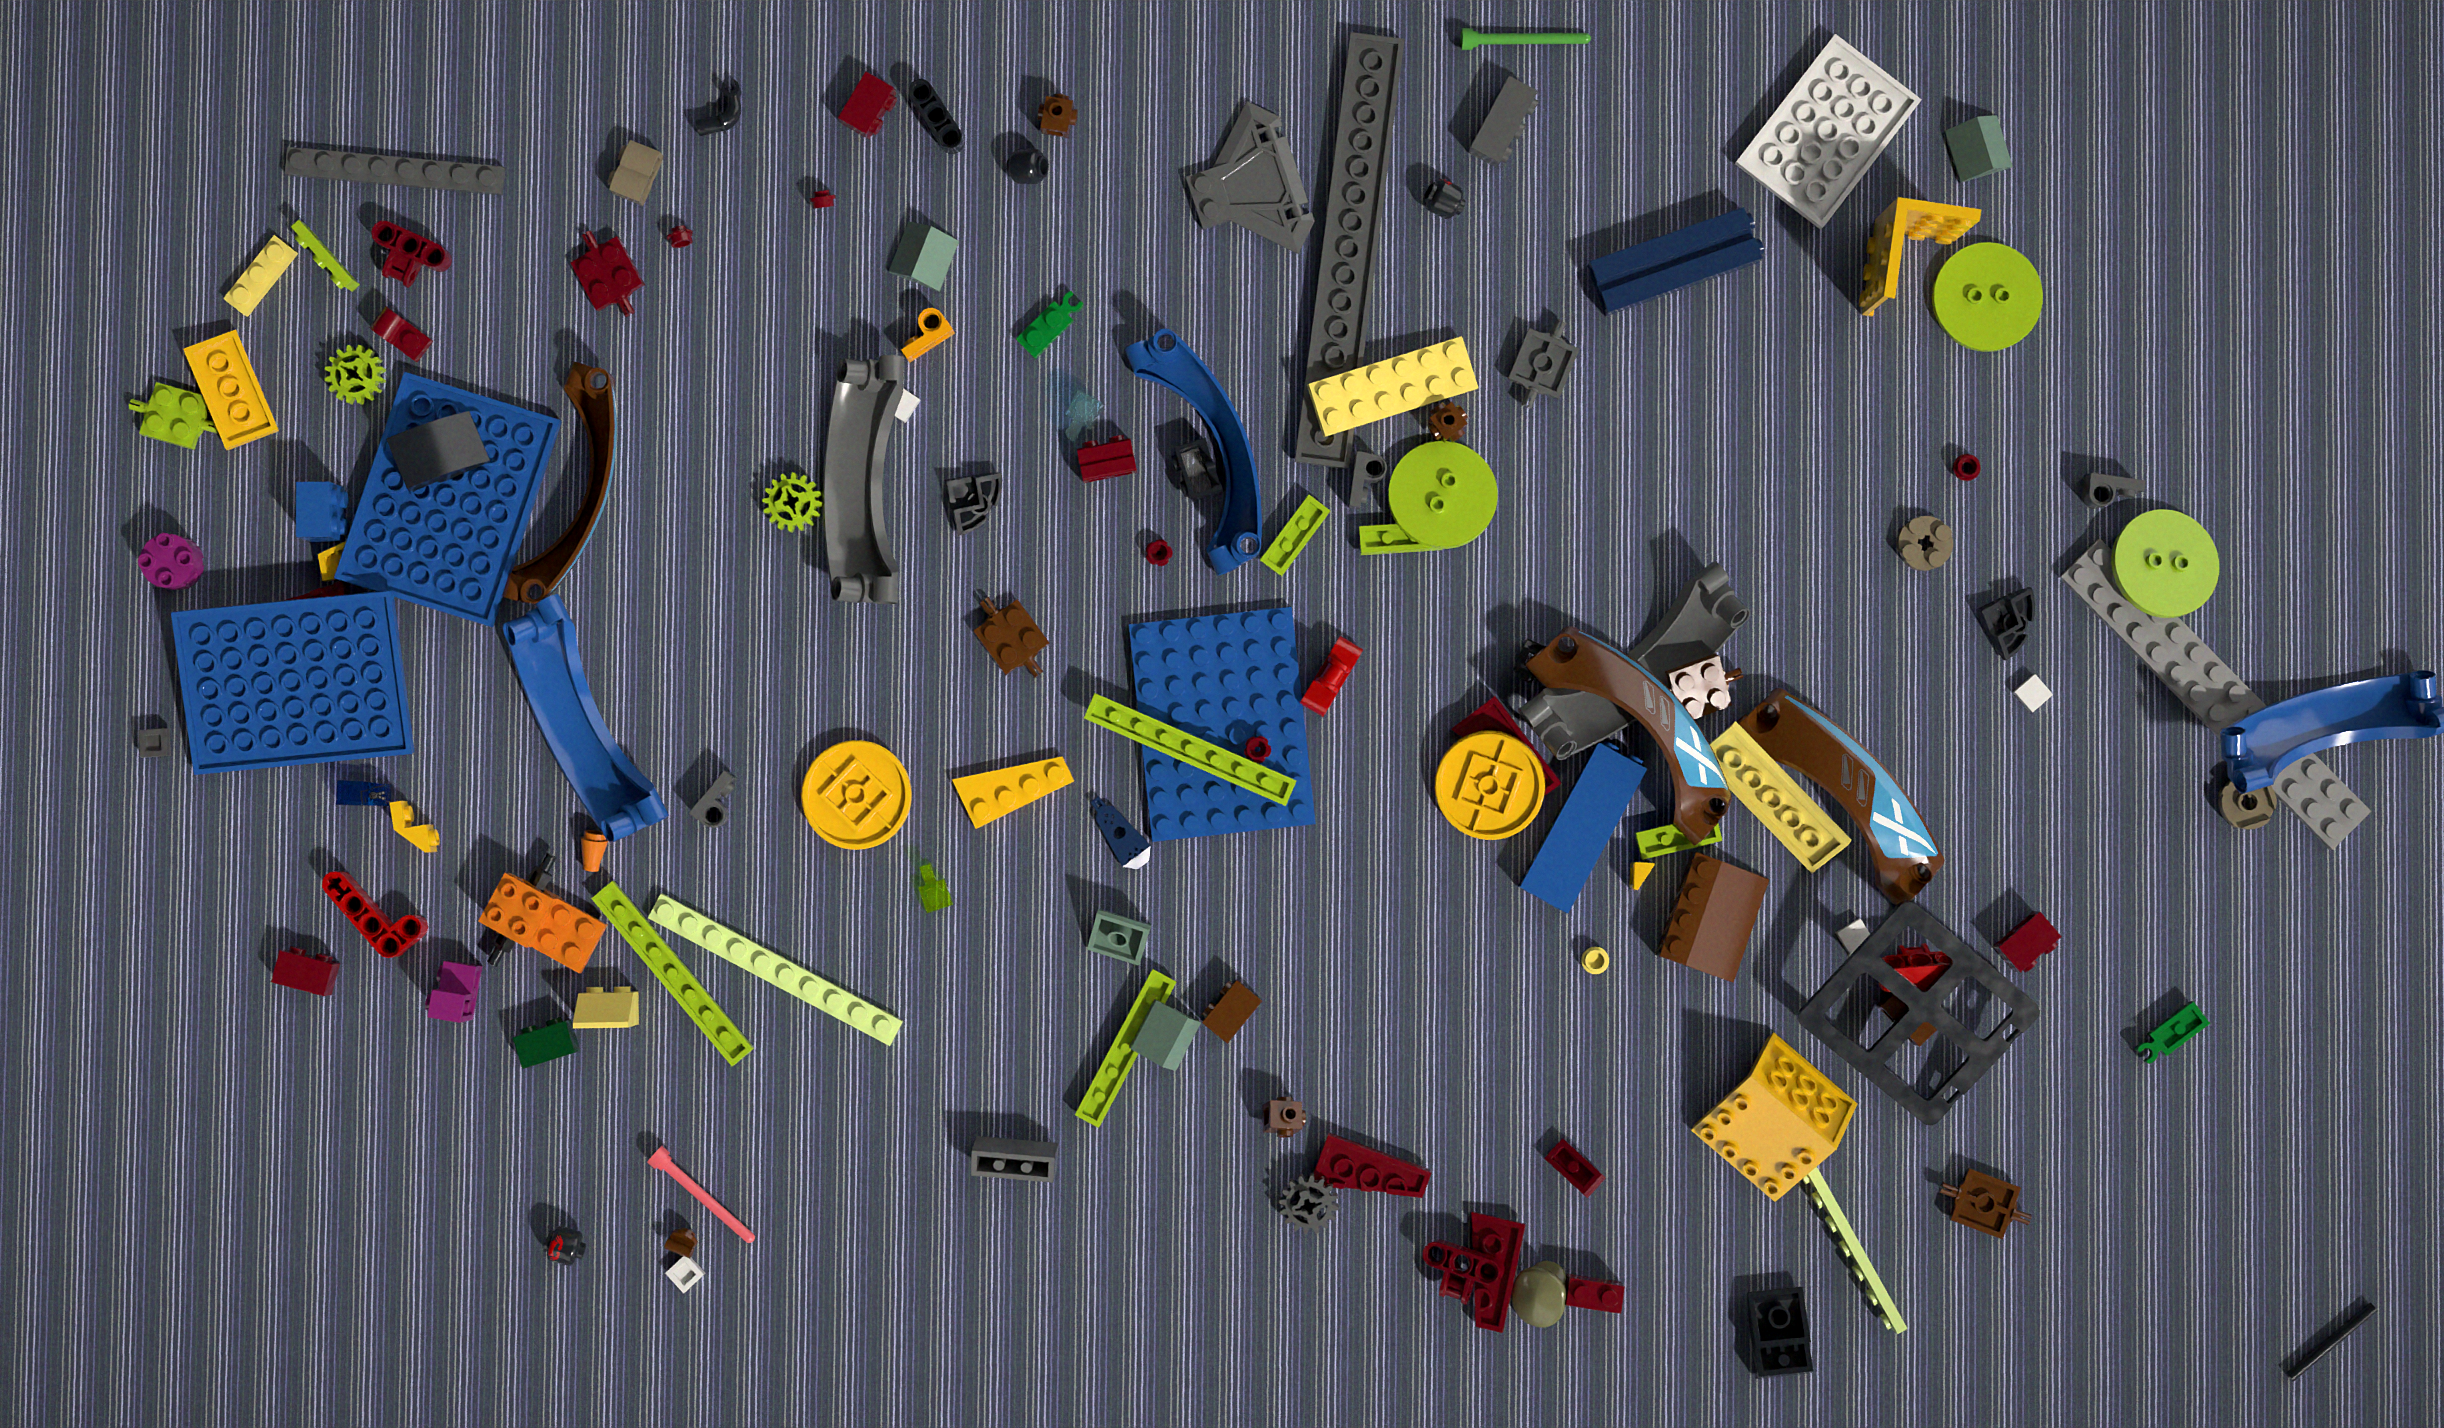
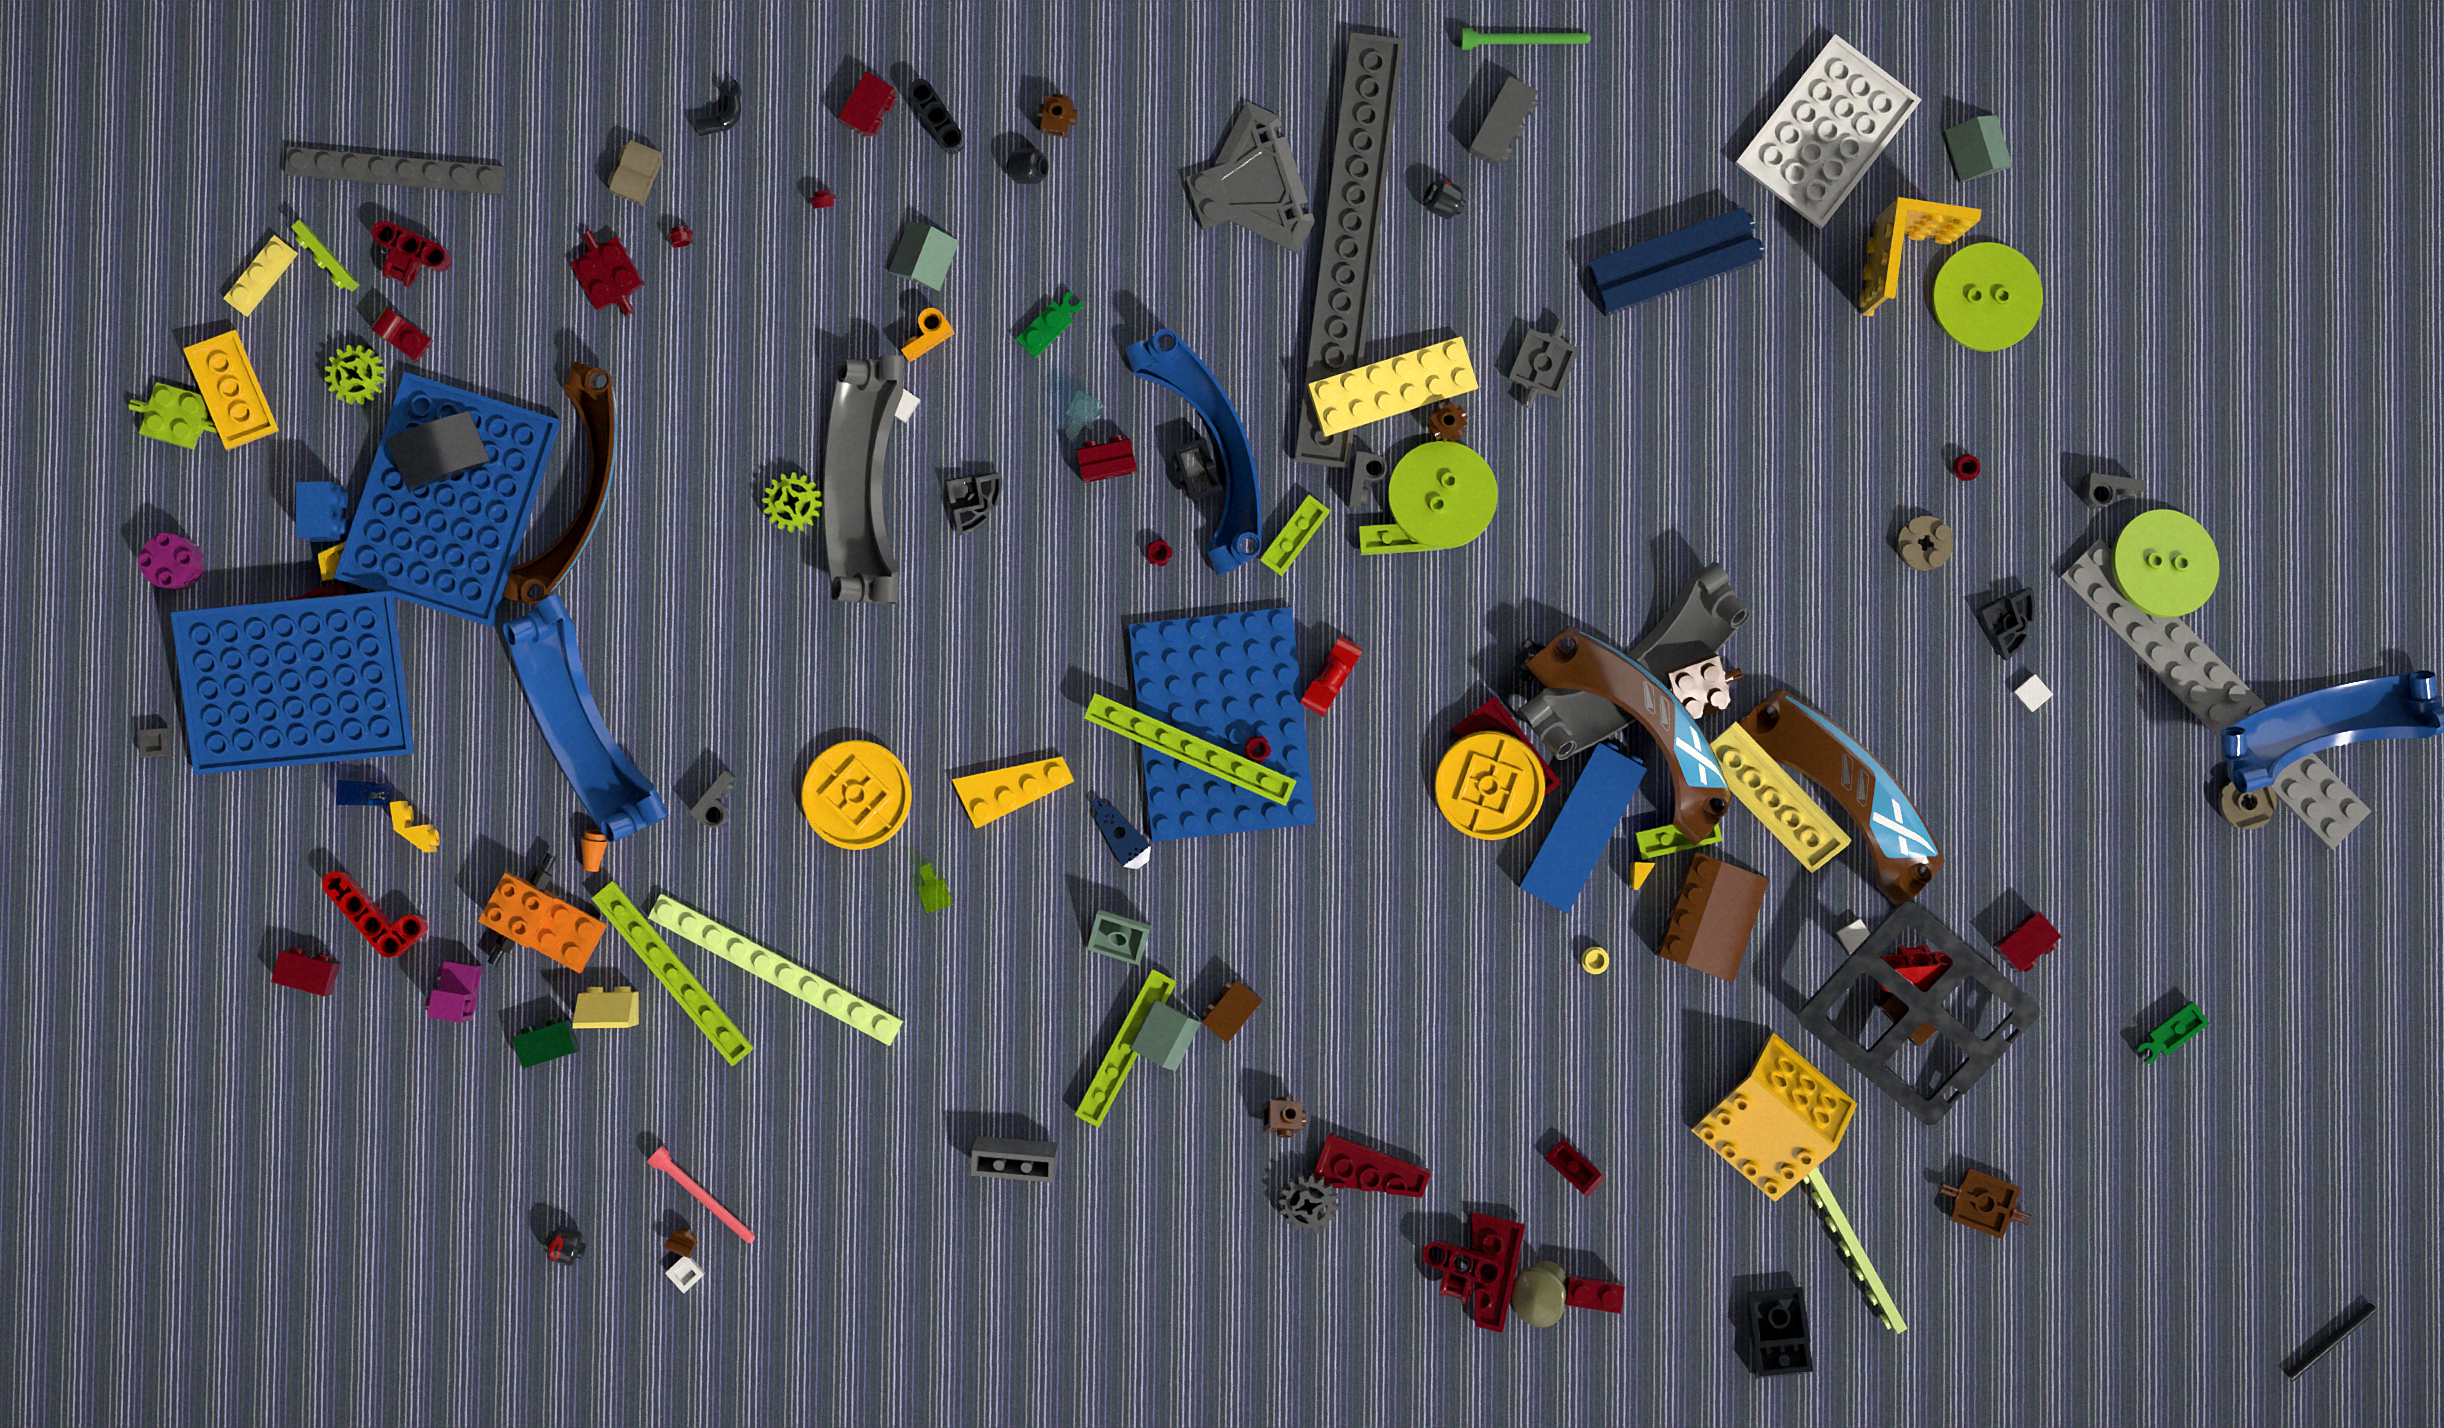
reddish brown plate [973,597,1050,678] -> none

